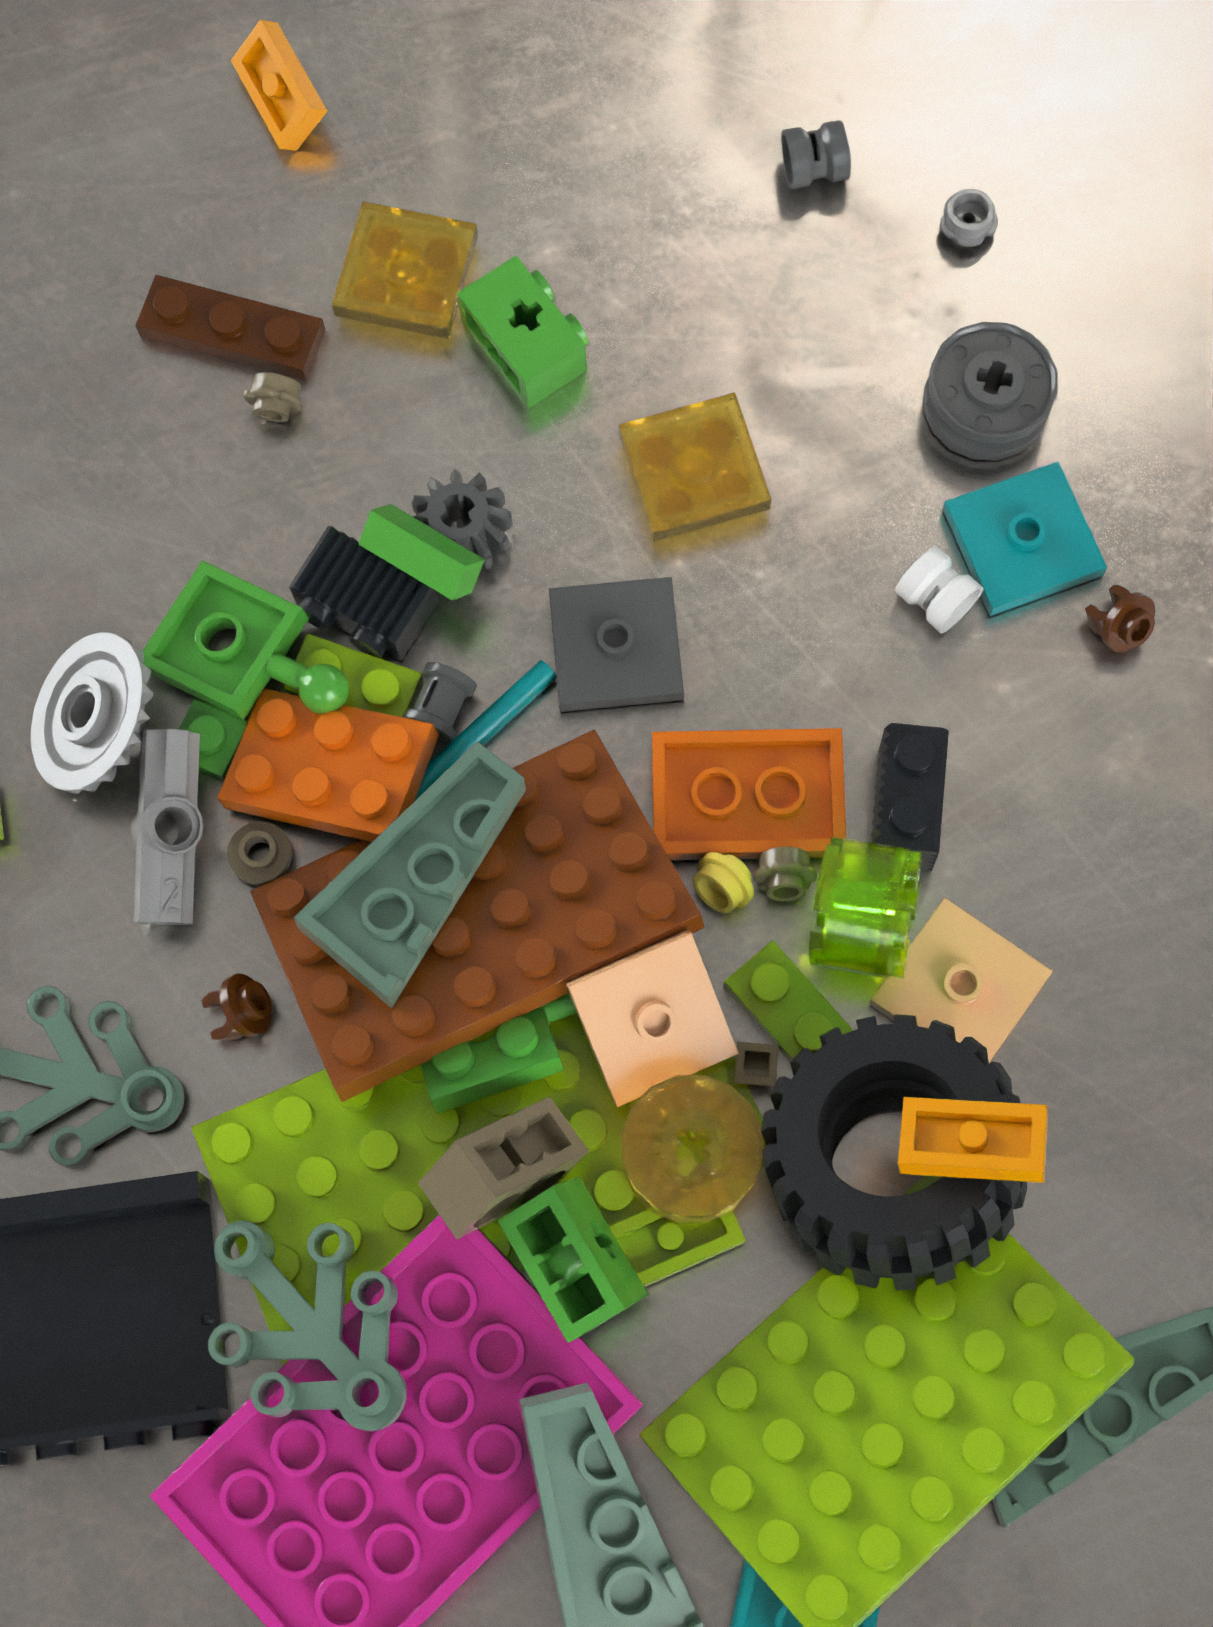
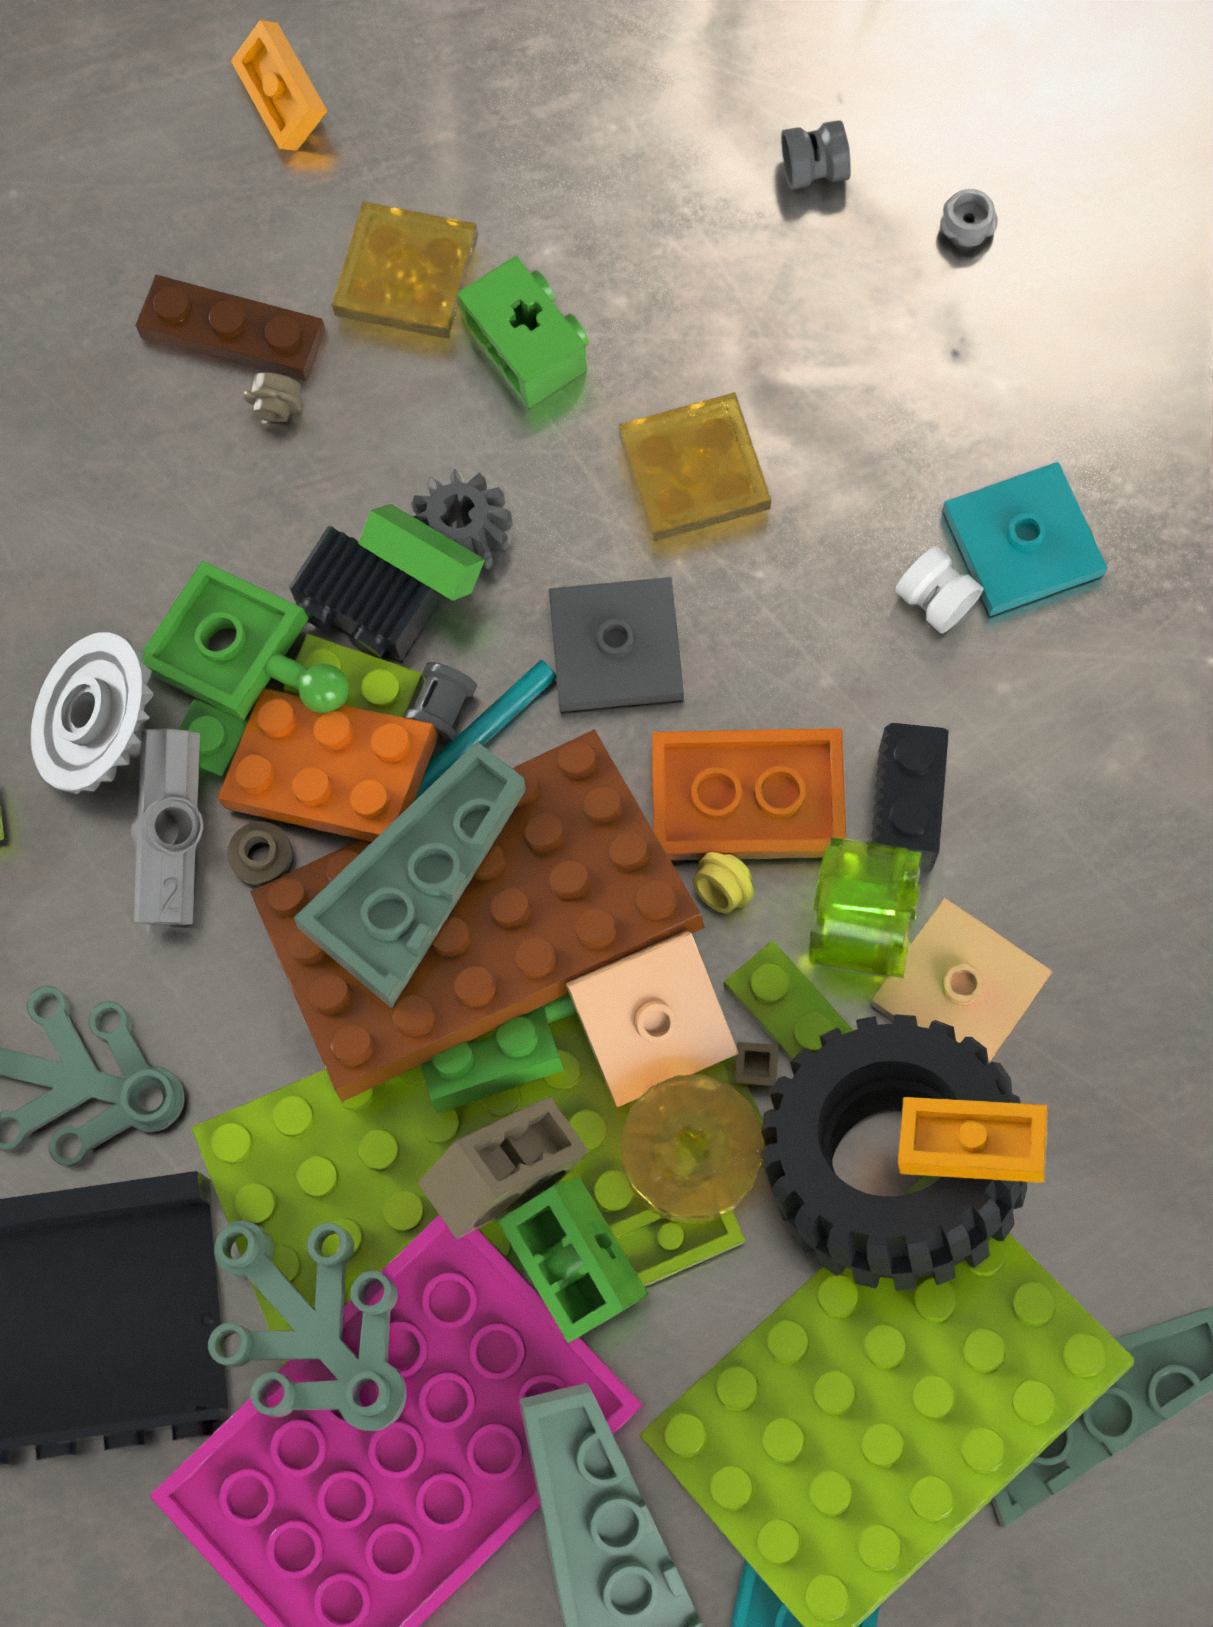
reddish brown plate [201,973,272,1040] -> none
dark tan plate [753,847,817,901] -> none
dark grey wheel [924,321,1058,461] -> none
reddish brown plate [1085,585,1155,653] -> none

